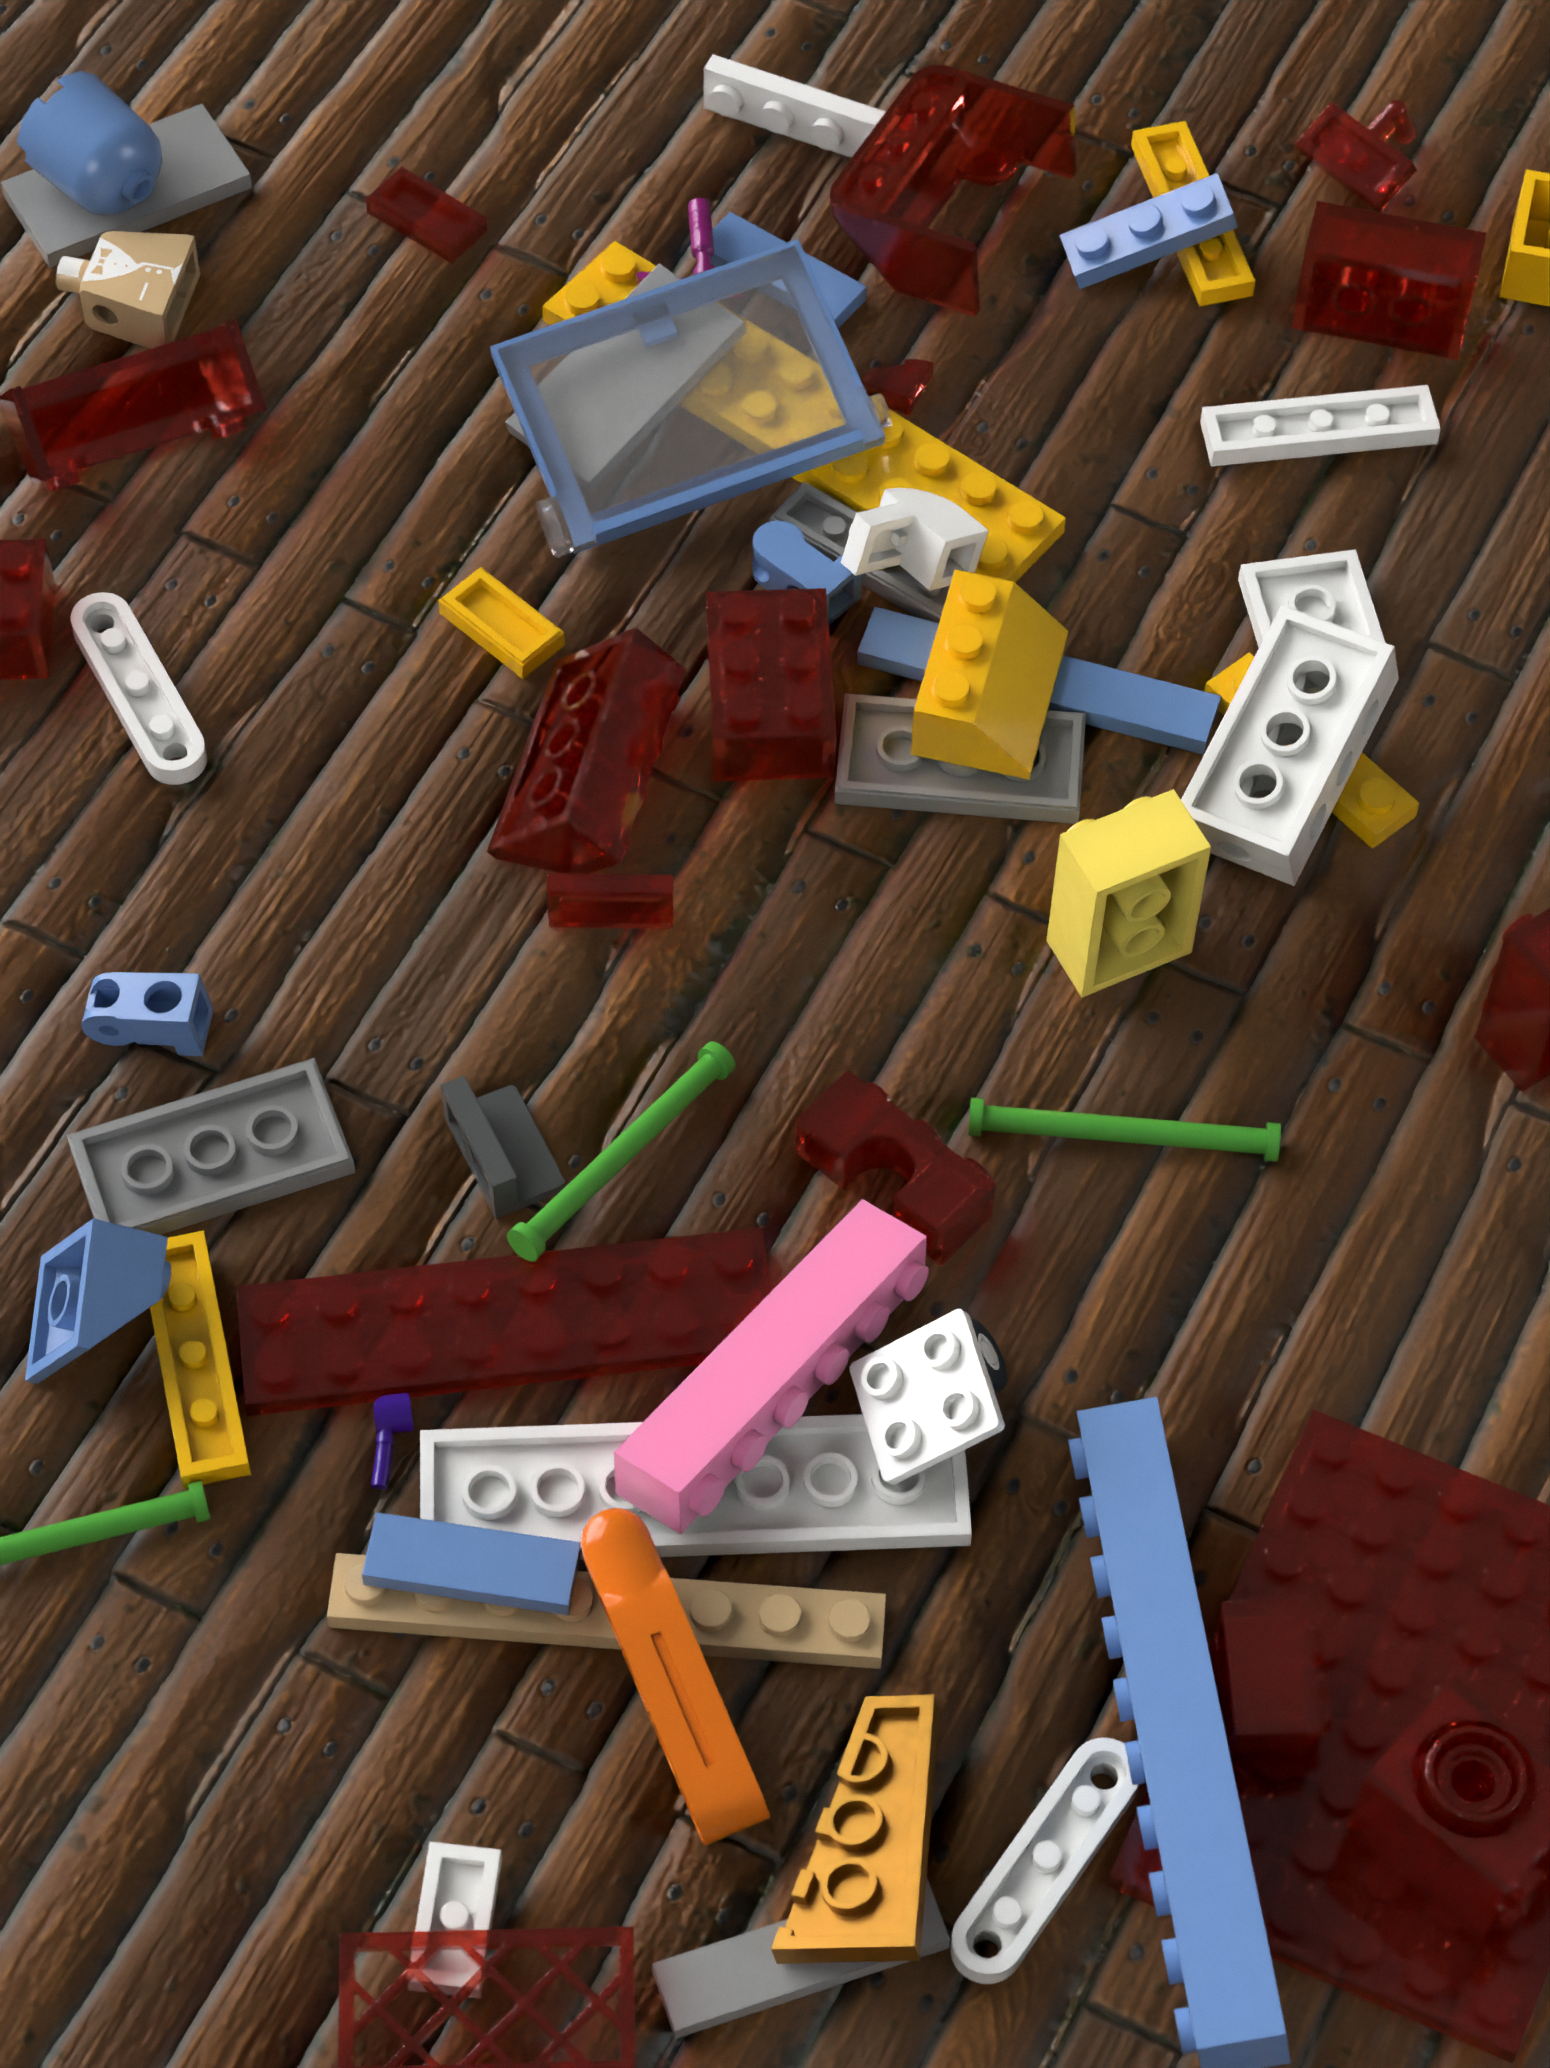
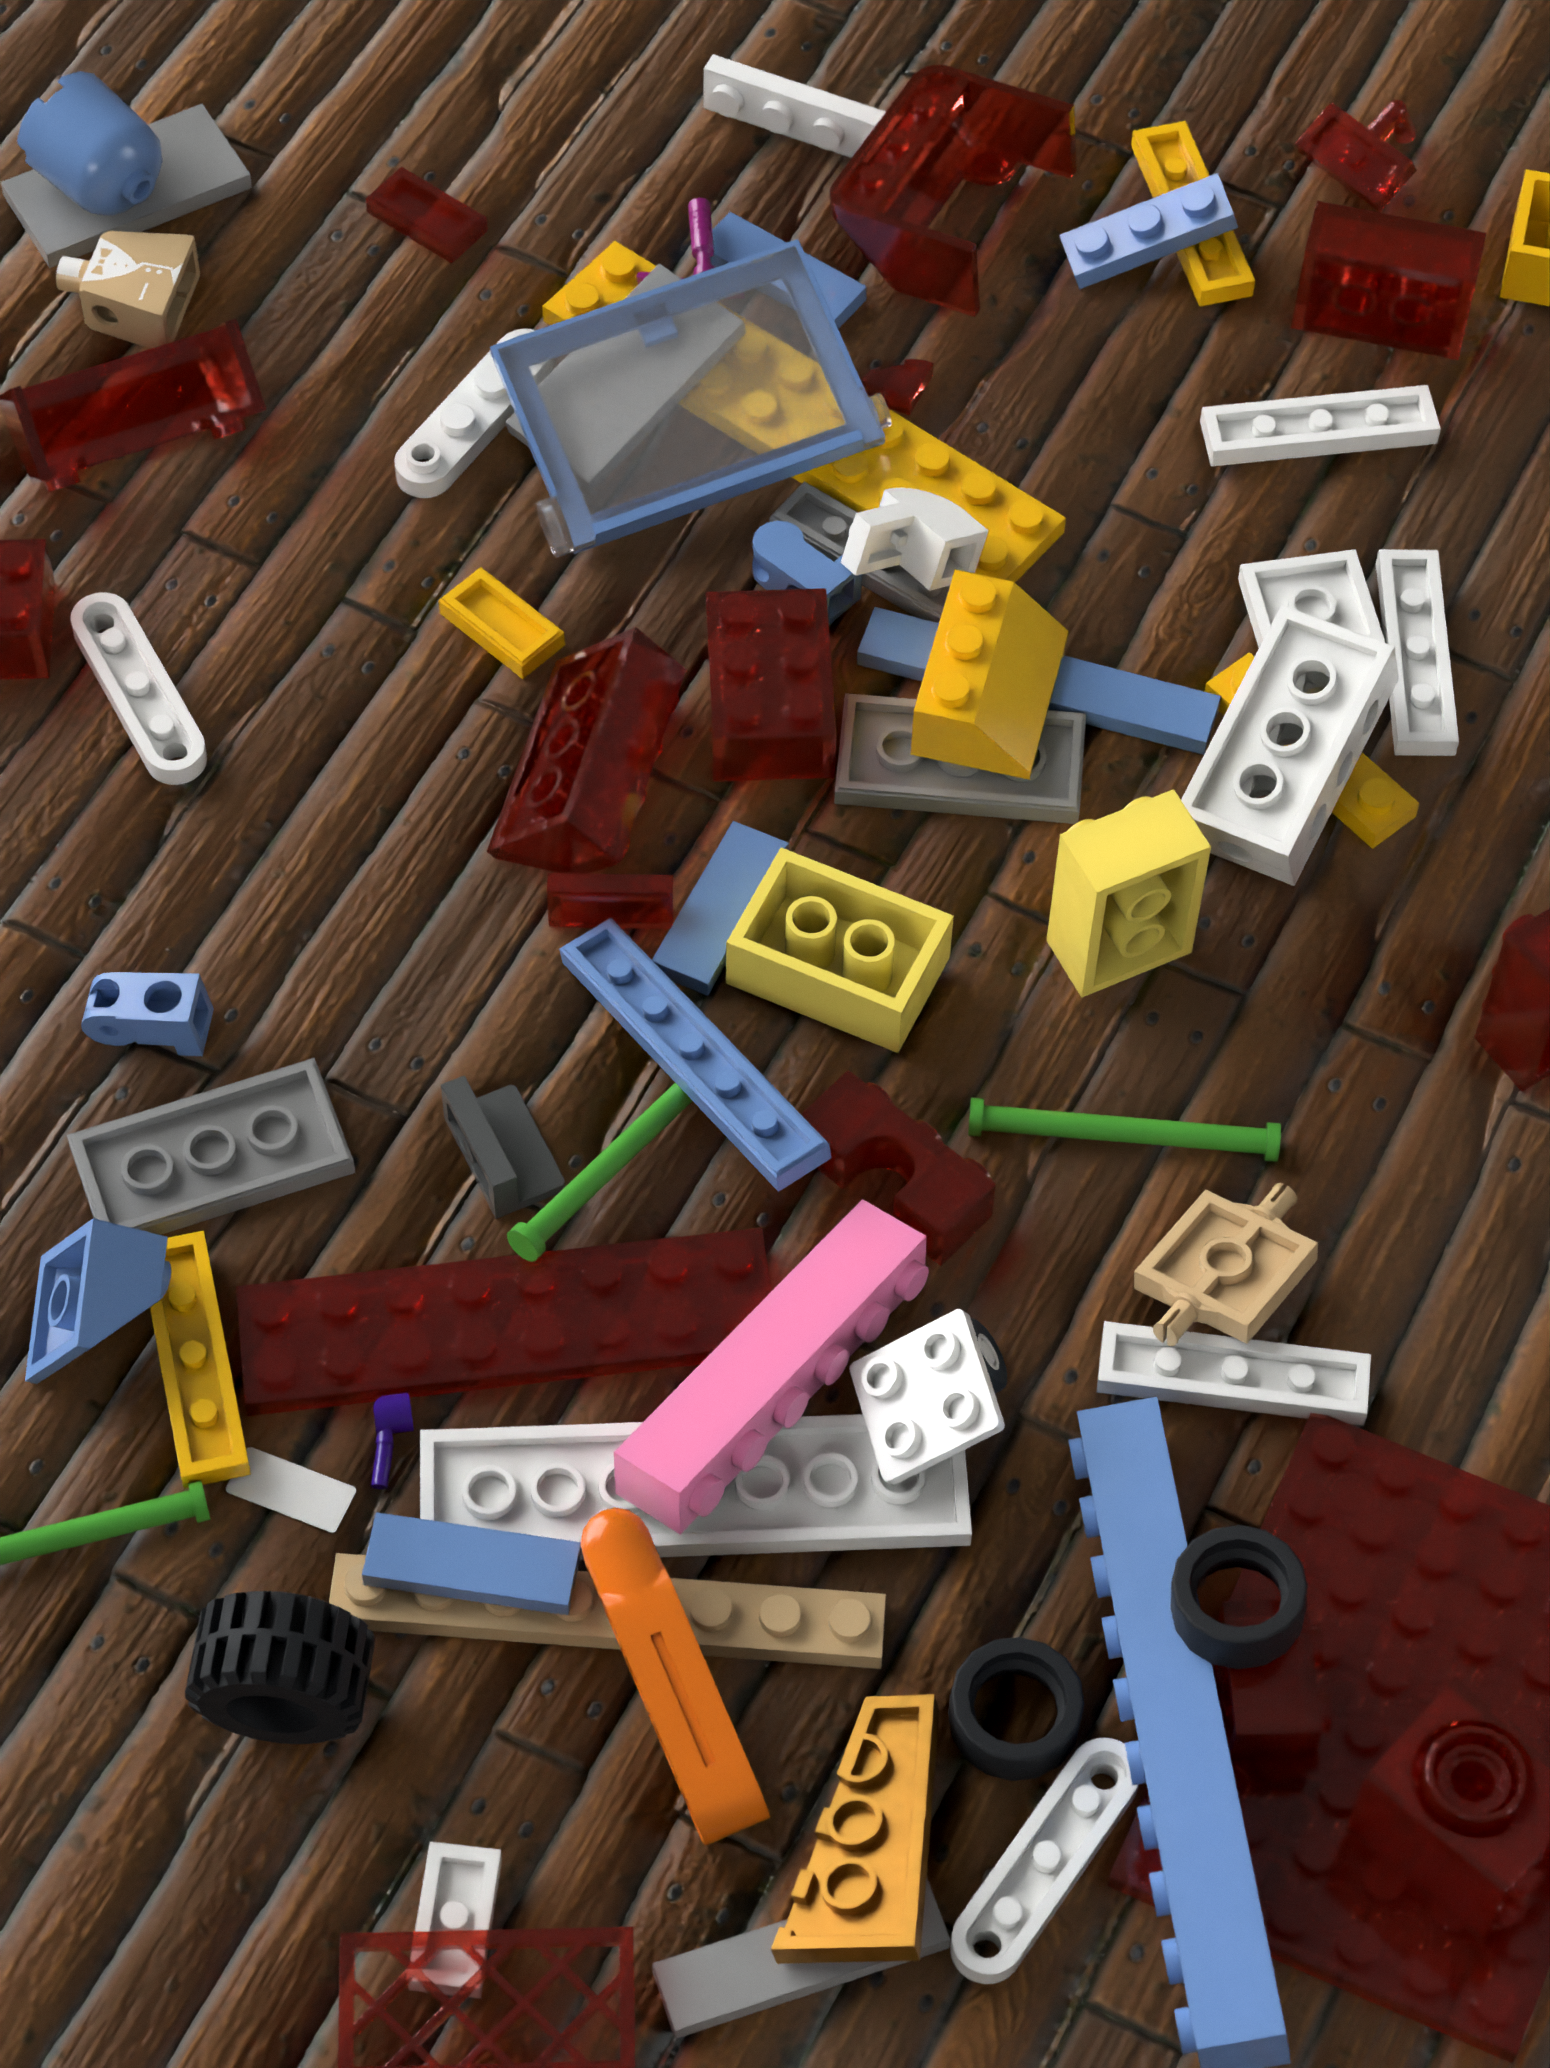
none -> black tyre [185,1591,375,1744]
none -> white sticker [226,1447,356,1533]
none -> white plate [395,329,554,498]
none -> medium blue tile [559,918,832,1192]
none -> medium blue tile [652,821,789,996]
none -> light yellow brick [726,847,954,1053]
none -> black tyre [948,1637,1084,1781]
none -> white plate [1096,1321,1371,1426]
none -> tan plate [1134,1183,1318,1346]
none -> black tyre [1170,1525,1308,1669]
none -> white plate [1376,549,1459,756]

